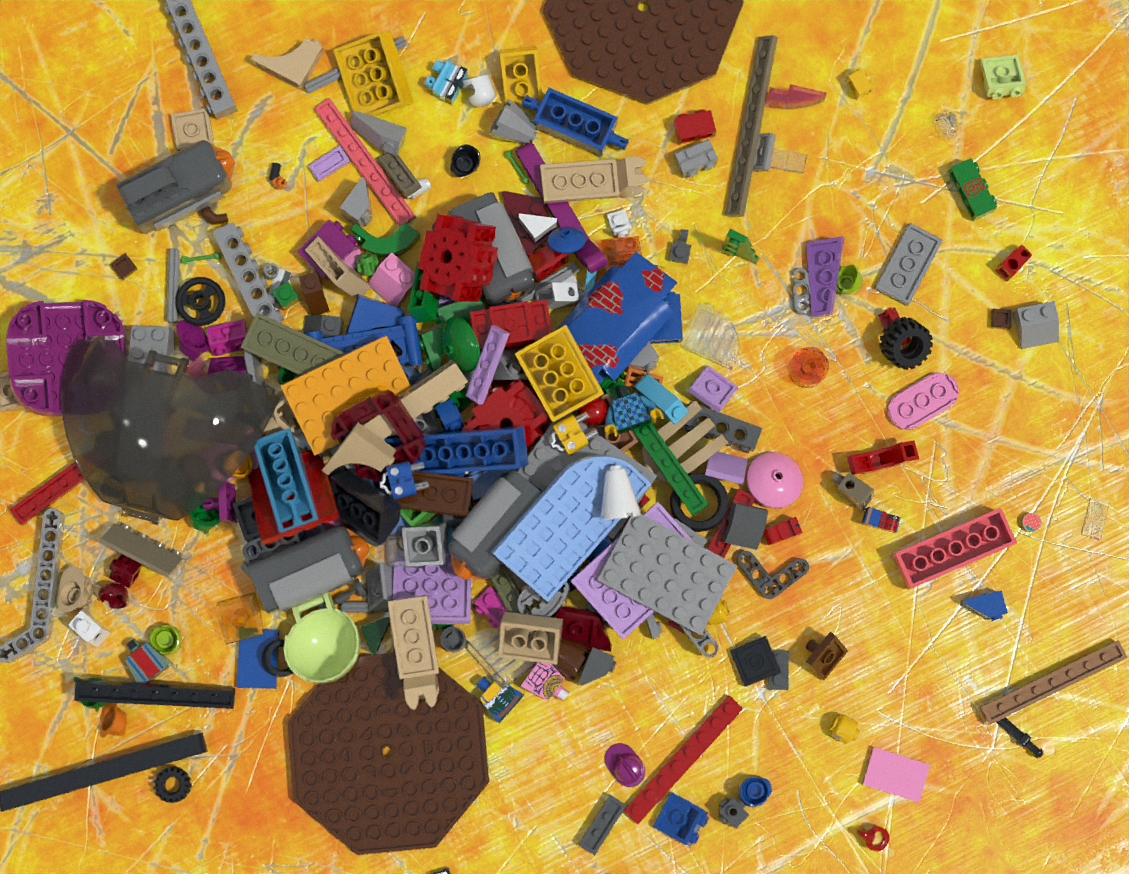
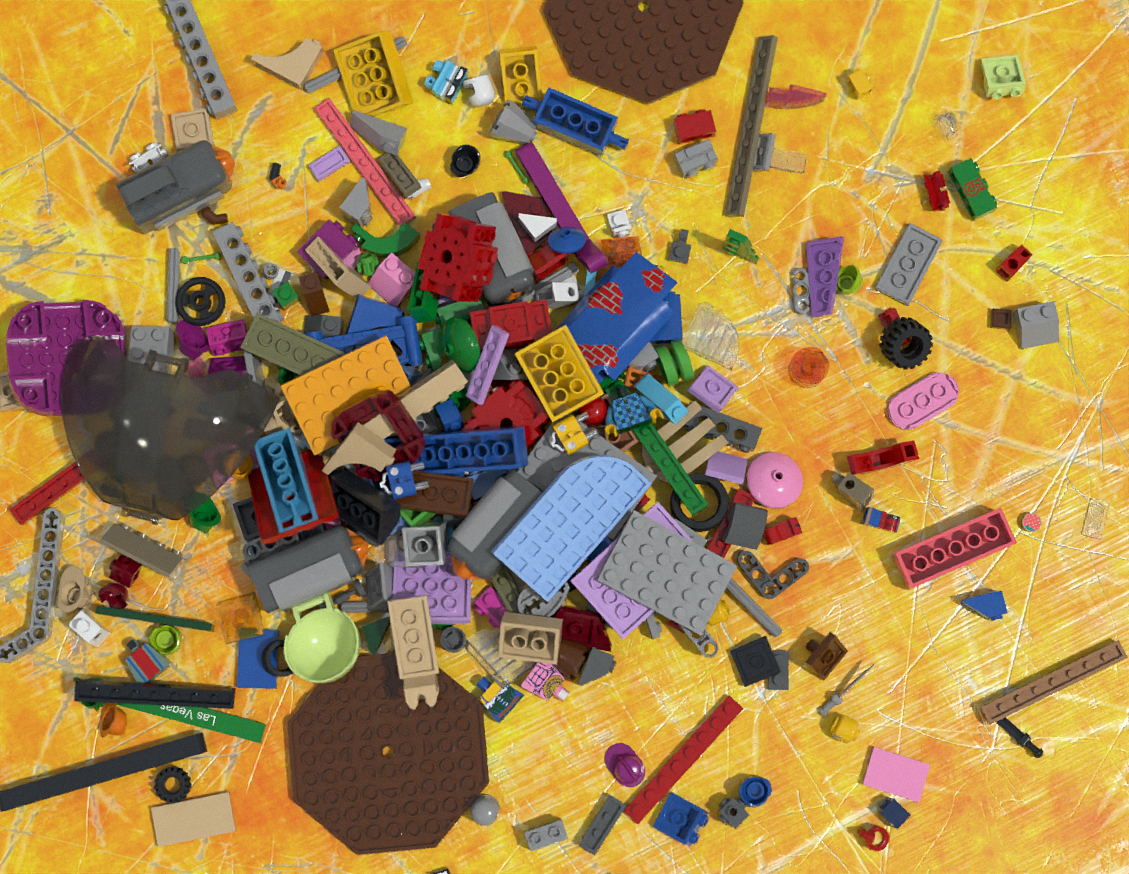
reddish brown tile [110,253,138,280] -> none
magenta tile [203,481,237,524] -> none
tan hinge [540,157,648,203] -> none
white cone [601,465,641,520] -> none
none -> dark green tile [96,606,215,632]
none -> green tile [117,703,266,743]
none -> white hinge [128,142,167,173]
none -> tan tile [151,792,236,847]
none -> light grey helmet [471,794,500,826]
none -> light grey brick [524,819,568,851]
none -> bright green wheel [654,339,694,387]
none -> light grey axle [726,578,783,637]
none -> light grey sword [818,663,875,716]
none -> dark blue brick [878,798,911,829]
none -> red hinge [924,171,950,211]

